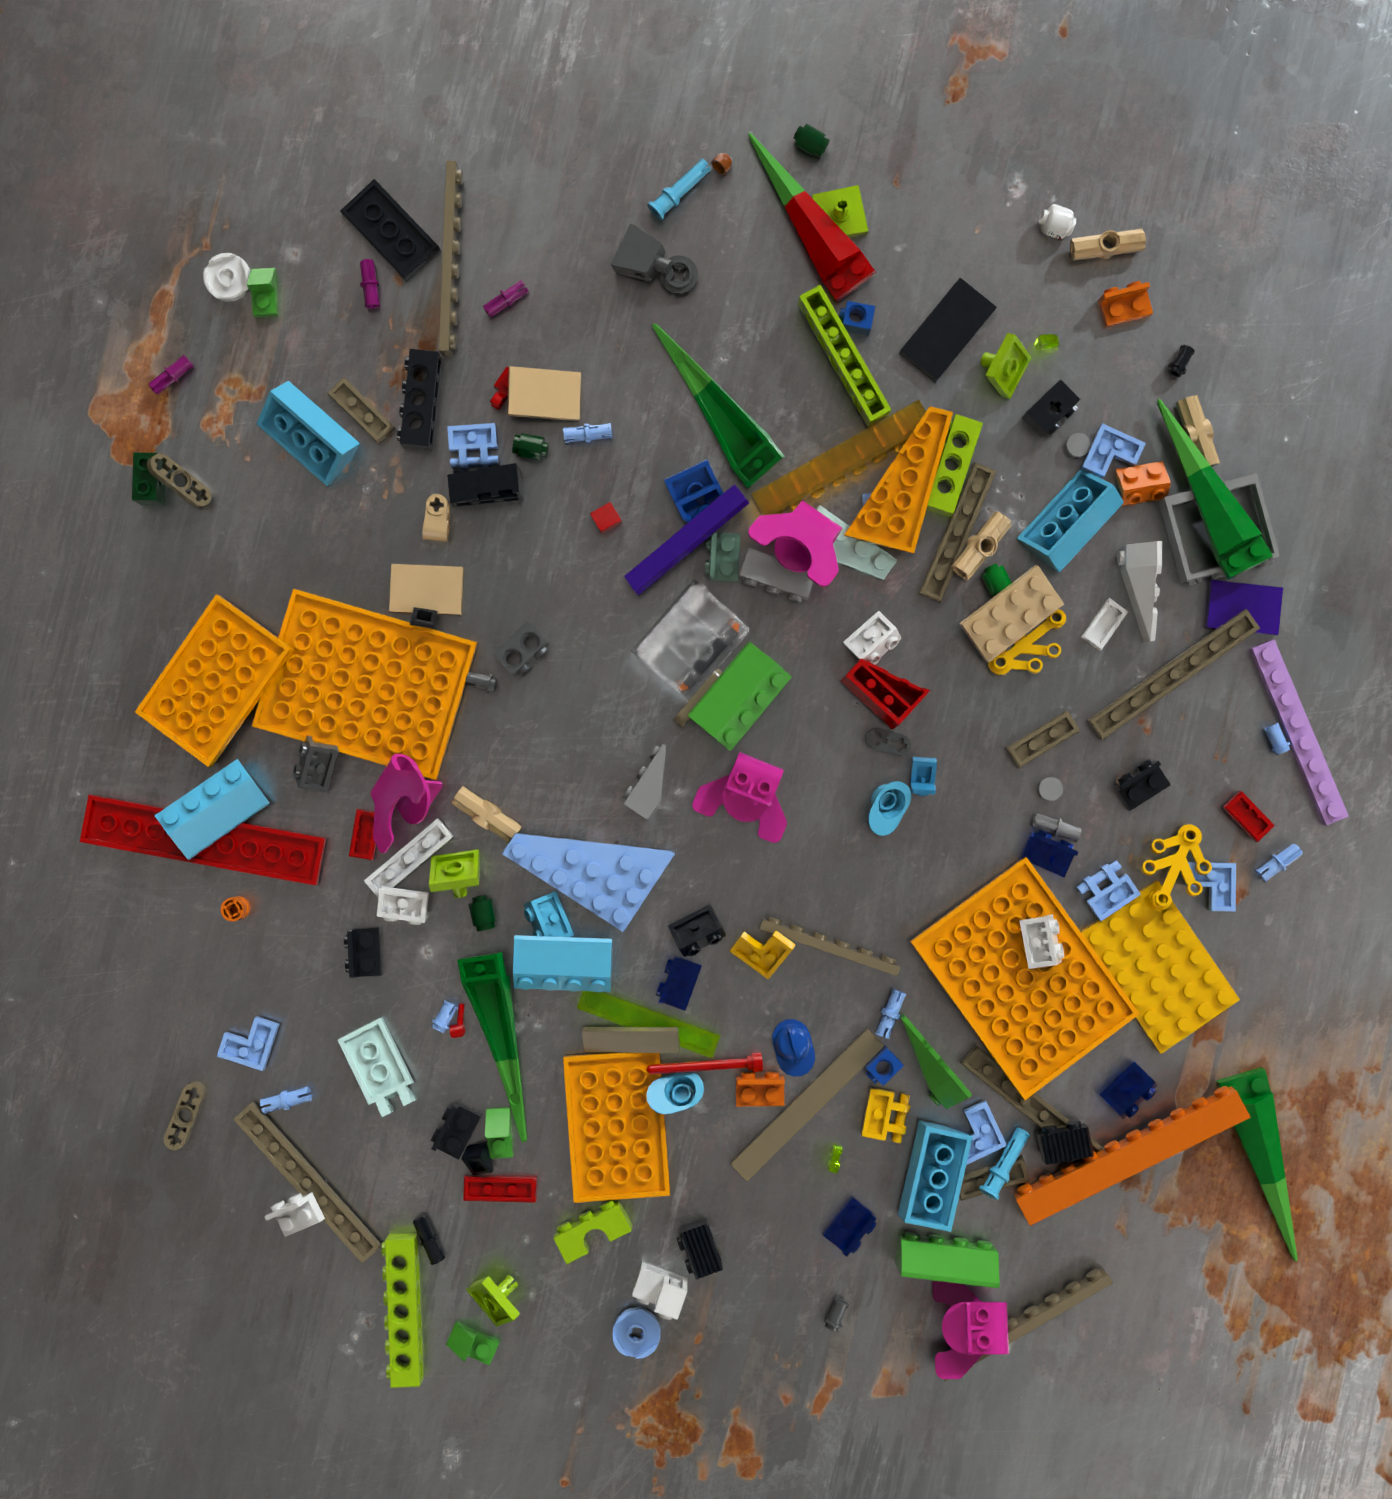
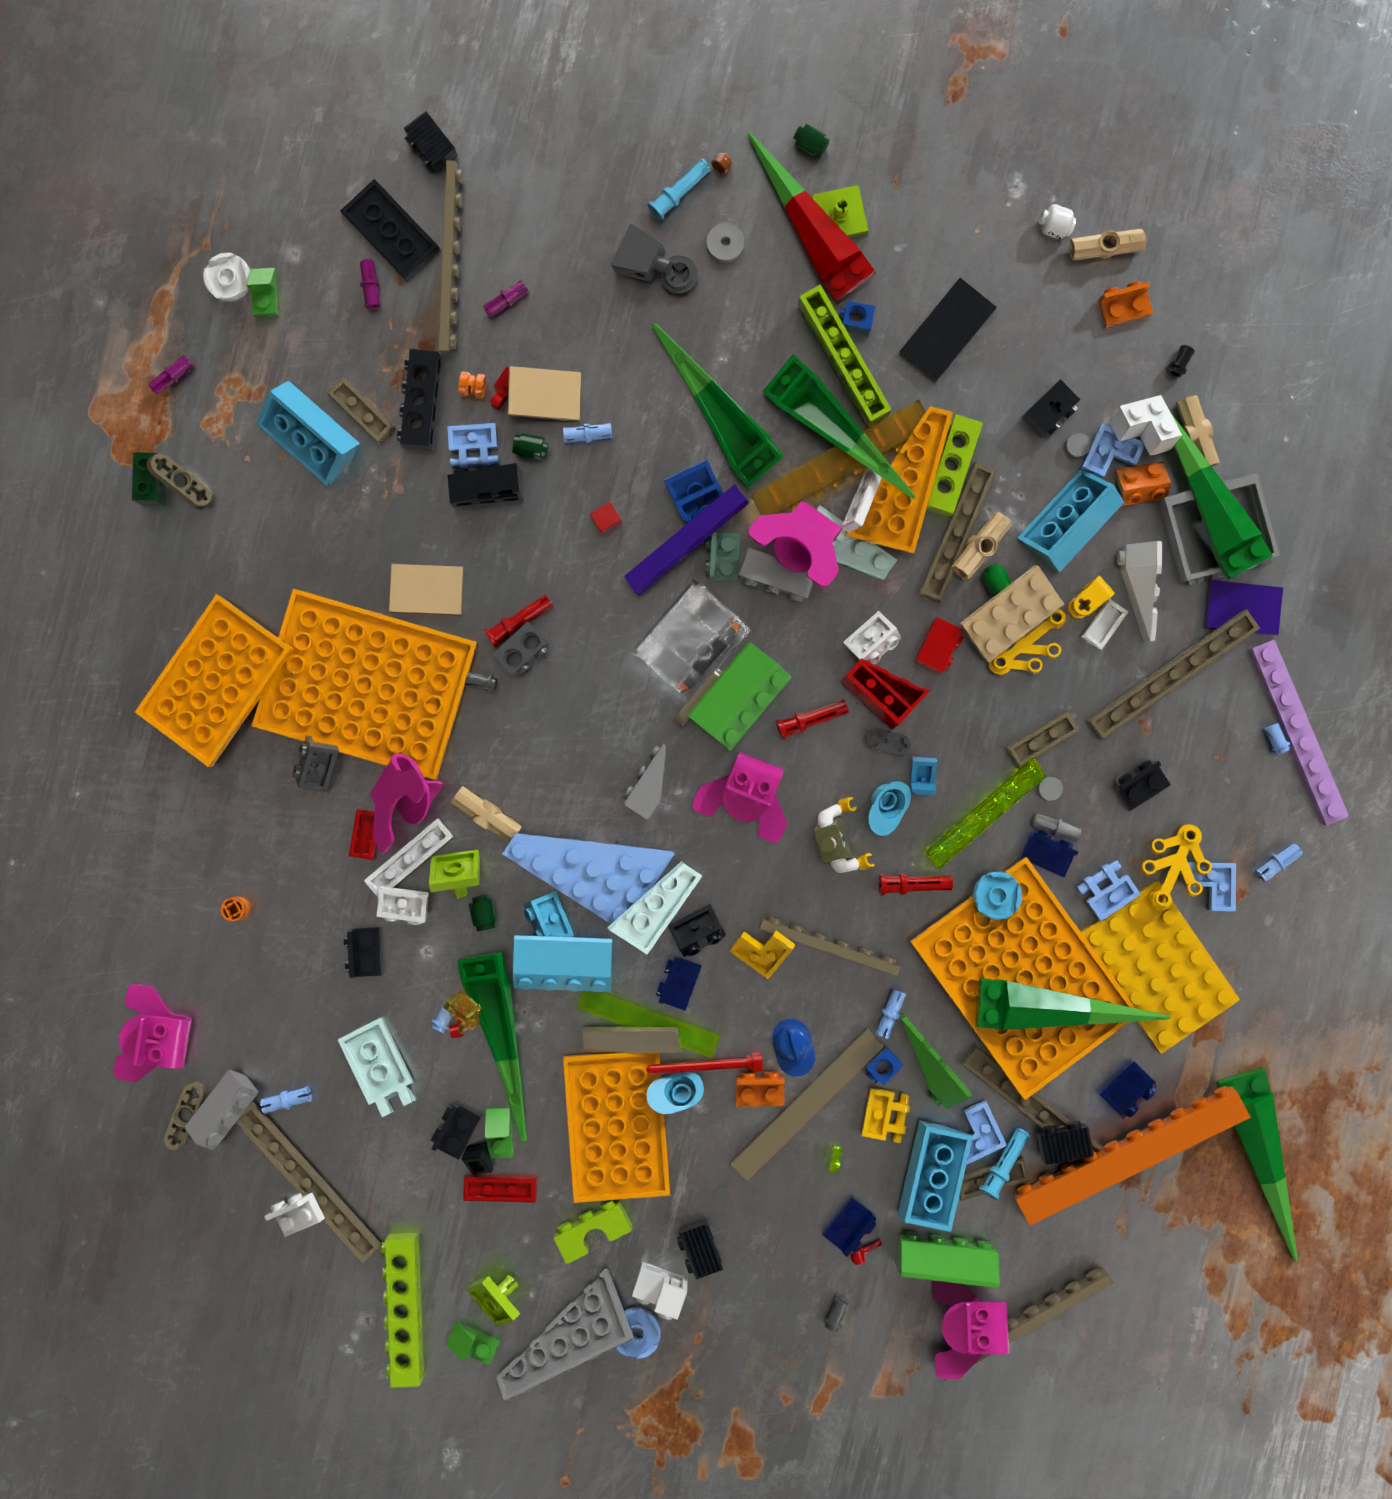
red plate [79,795,327,886] -> none
medium azure slope [155,759,270,860] -> none
light blue plate [217,1016,280,1071] -> none
black slope [410,607,438,629] -> none
black axle [413,1216,445,1265] -> none
tan piece [423,494,450,542] -> none
lime tile [980,333,1032,399] -> none
white bracket [1020,914,1064,969] -> none
clear neon green tile [1035,334,1060,350] -> none
red plate [1222,791,1275,842] -> none
none -> dark pink piece [113,984,192,1082]
none -> light grey brick [184,1069,259,1150]
none -> black brick [403,111,458,172]
none -> clear yellow bracket [443,991,482,1034]
none -> orange wheel [458,371,487,399]
none -> red pin [483,594,554,648]
none -> light grey wing [496,1269,634,1401]
none -> light aqua wing [607,861,702,954]
none -> light grey piece [707,222,745,263]
none -> green plate [762,354,916,499]
none -> red pin [776,699,849,740]
none -> torso [814,797,875,873]
none -> white tile [842,468,882,532]
none -> red hand [850,1239,882,1265]
none -> red pin [878,874,953,896]
none -> red brick [914,617,964,674]
none -> clear neon green plate [924,758,1047,870]
none -> medium azure tile [973,872,1022,920]
none -> green plate [975,978,1171,1030]
none -> yellow piece [1068,575,1115,619]
none -> white brick [1109,395,1182,456]

